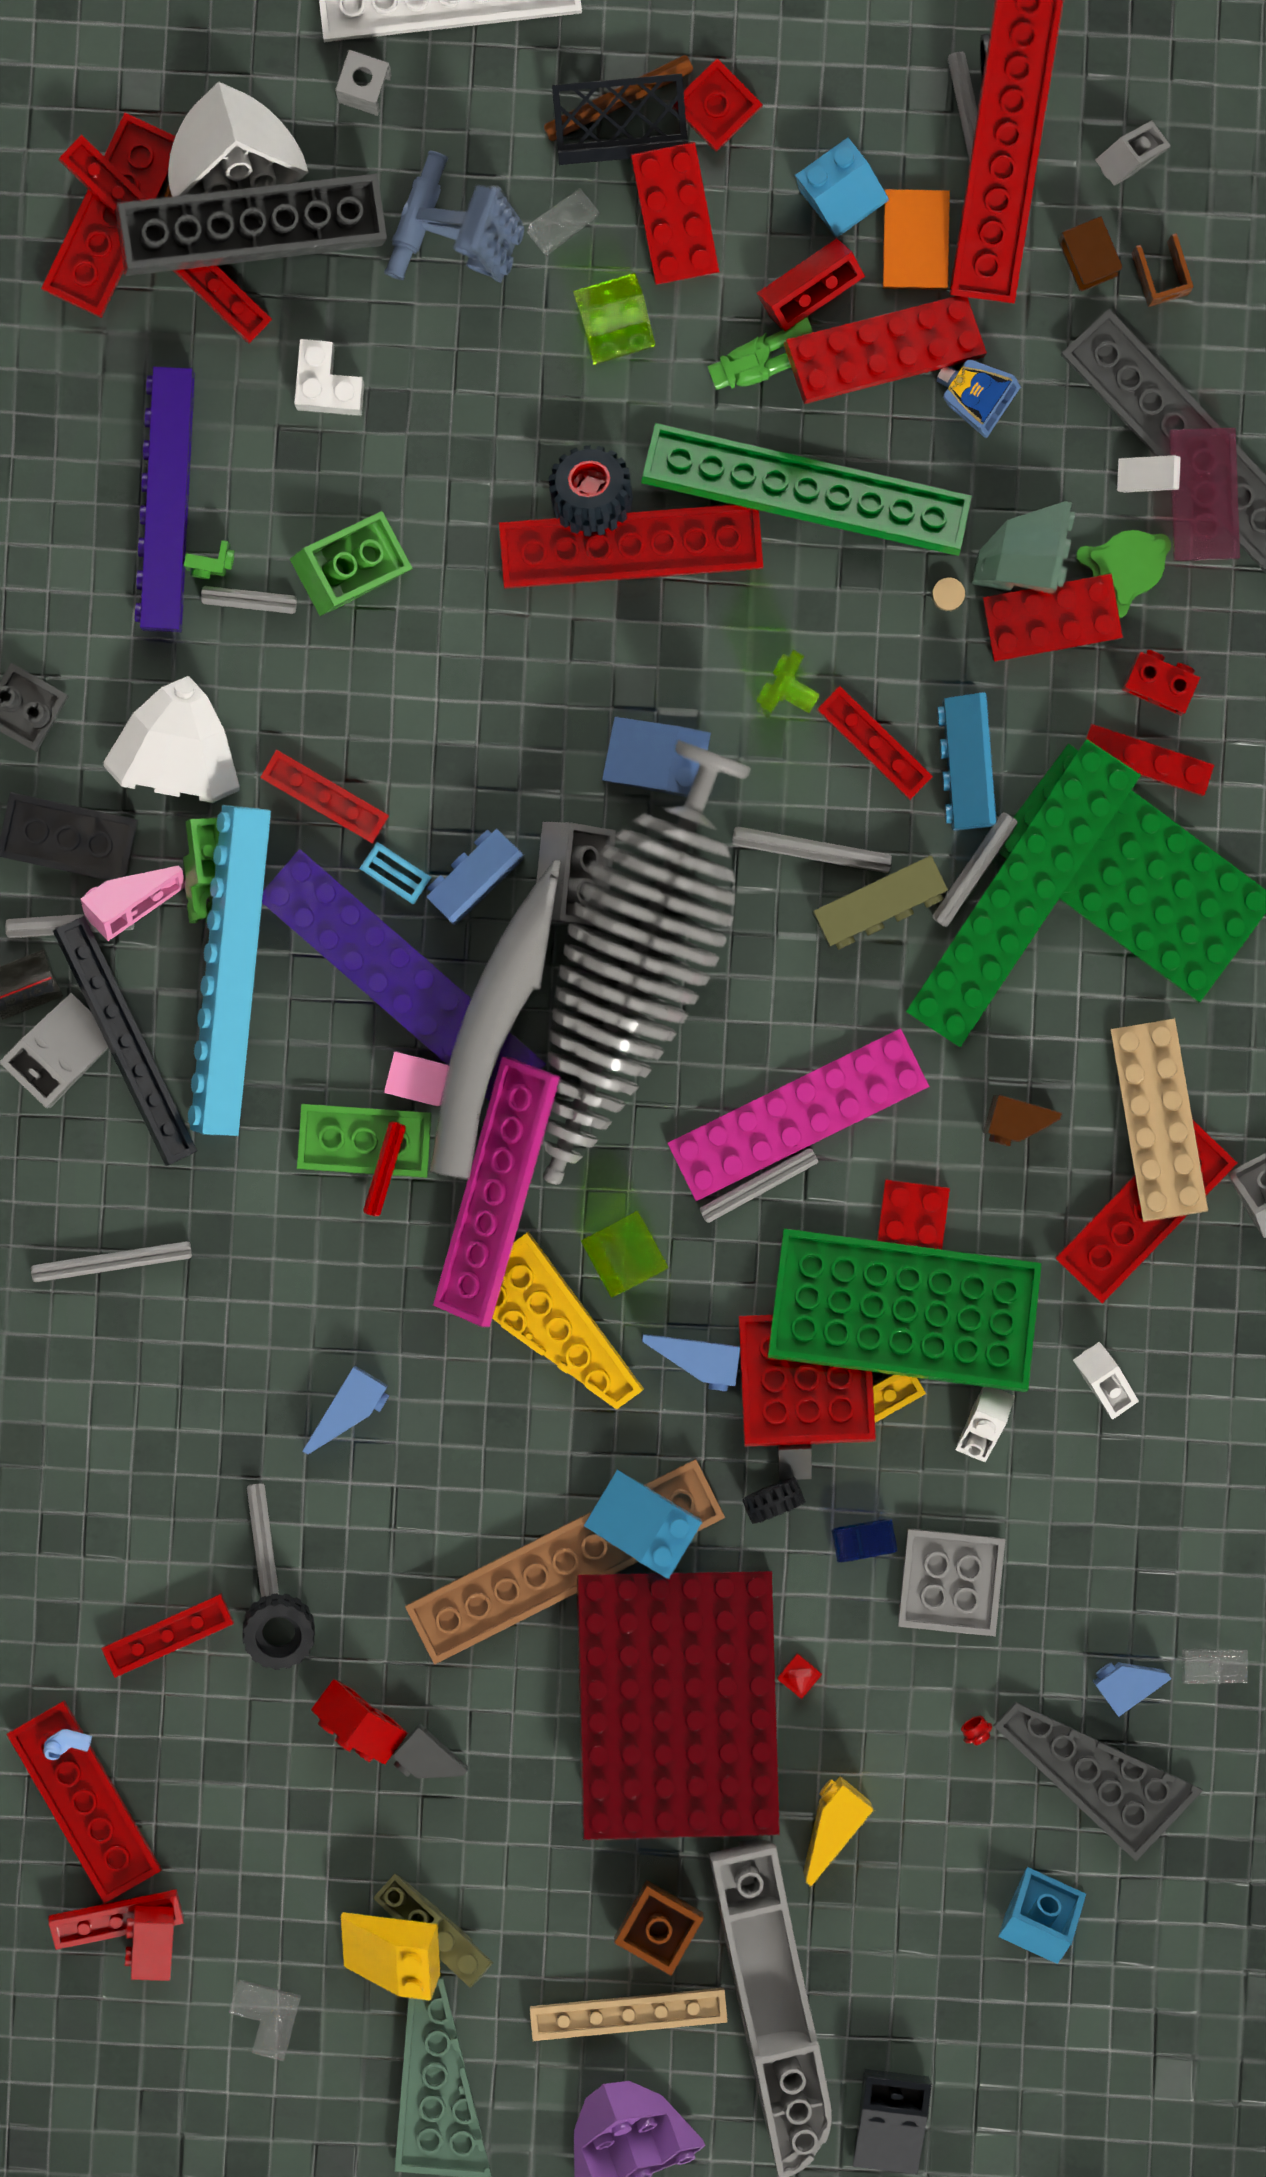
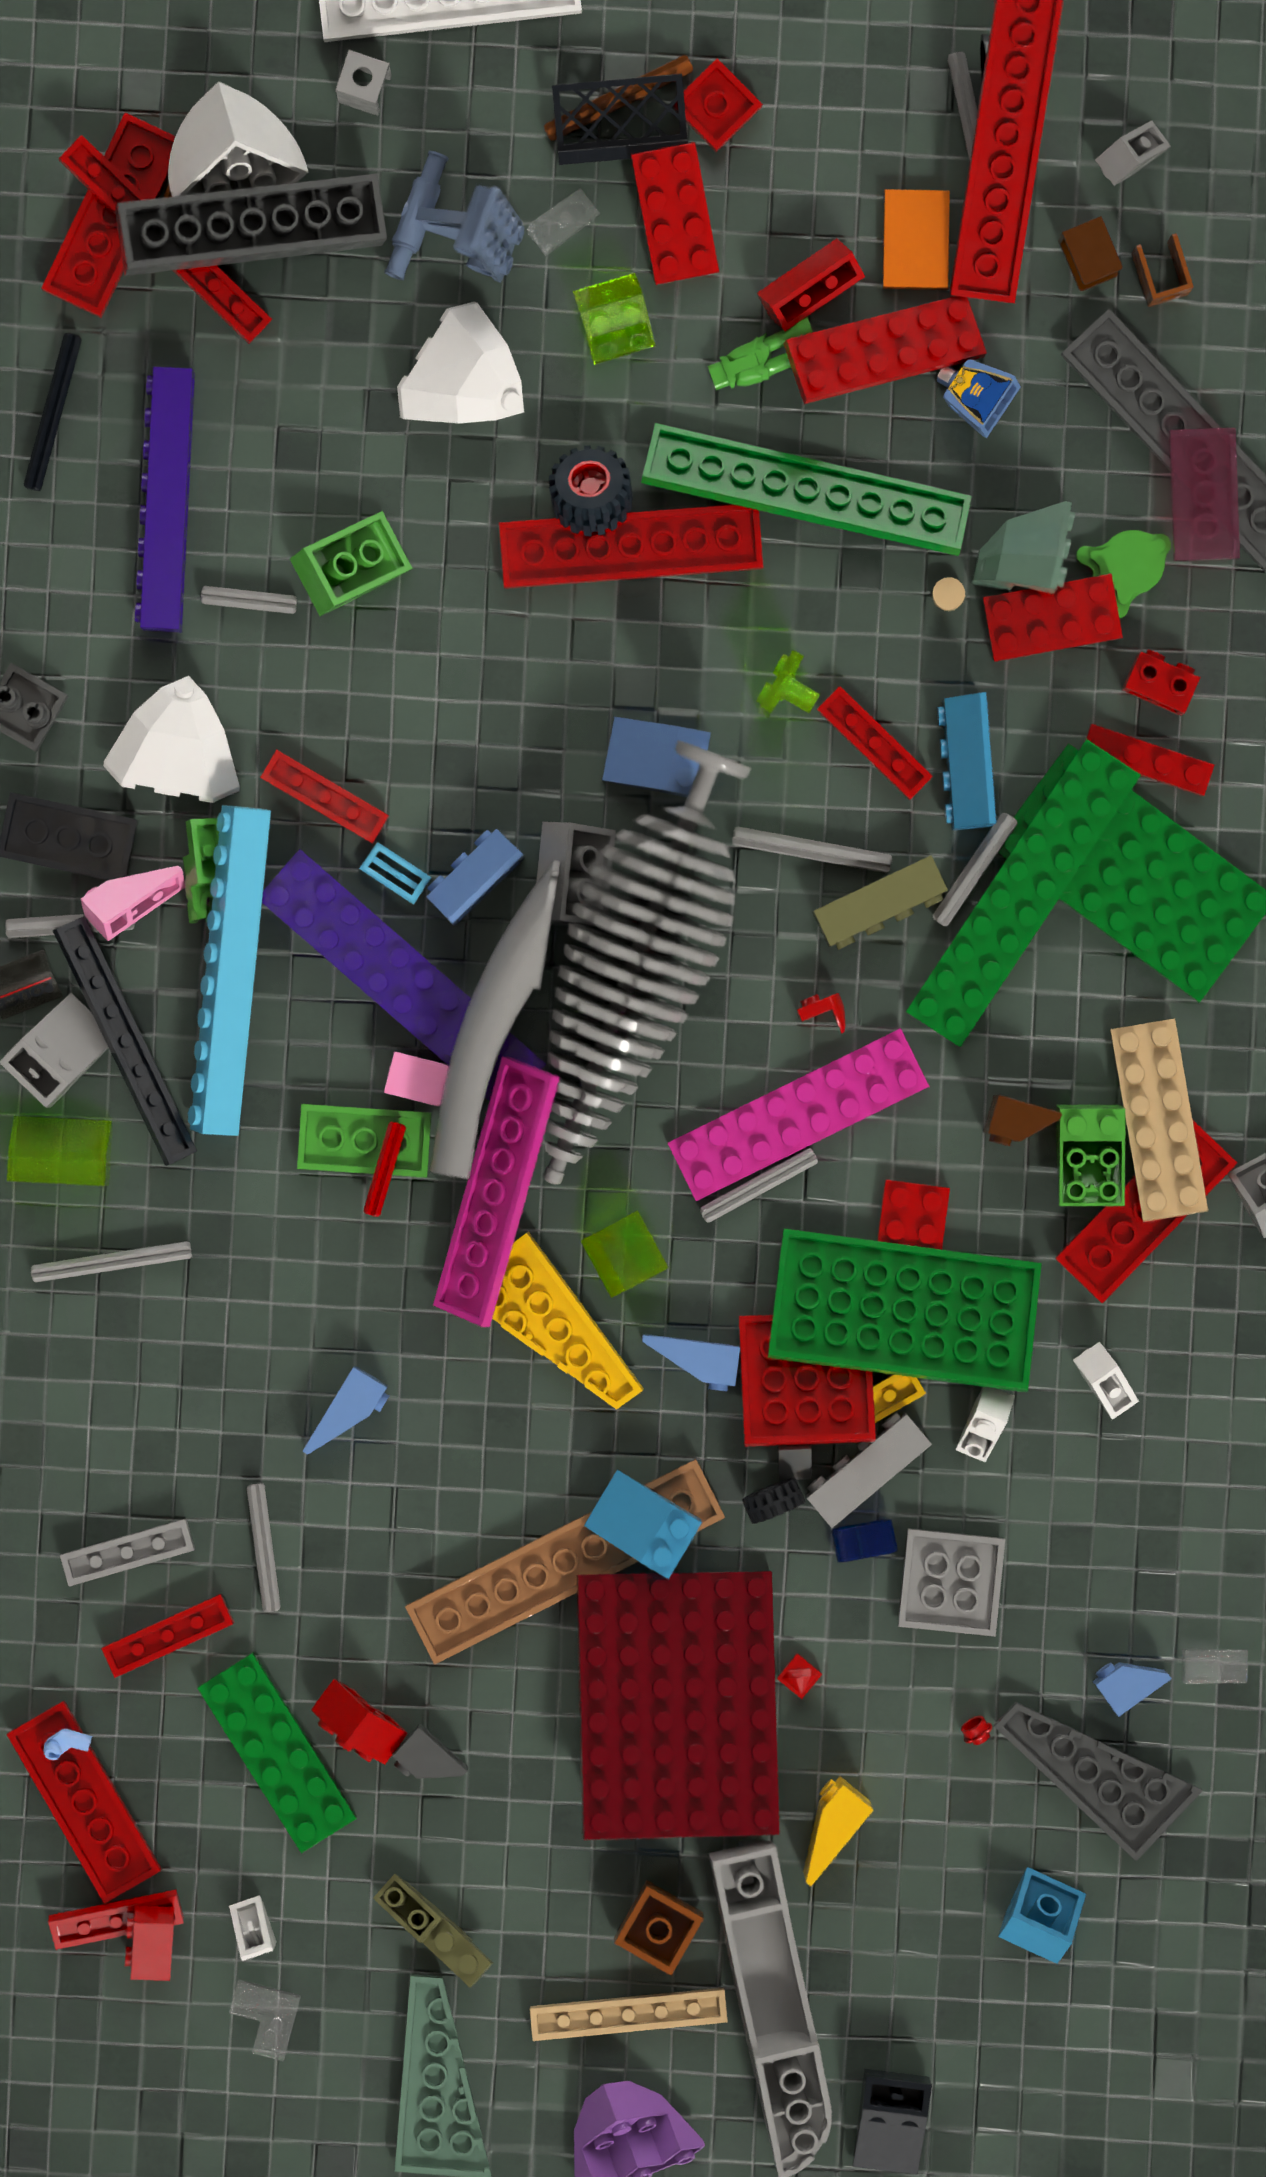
bright green bracket [184,540,235,579] -> none
black tyre [243,1593,315,1670] -> none
white brick [295,339,364,416] -> none
yellow slope [341,1912,440,2000] -> none
dark azure slope [795,137,889,238] -> none
white tile [1117,455,1180,493] -> none
none -> clear neon green slope [7,1116,112,1186]
none -> black axle [24,333,82,491]
none -> light grey plate [60,1518,195,1587]
none -> green plate [197,1652,357,1854]
none -> white slope [229,1895,277,1961]
none -> white brick [397,302,524,423]
none -> red plate [796,993,845,1034]
none -> light grey brick [806,1412,932,1528]
none -> bright green slope [1056,1105,1125,1206]

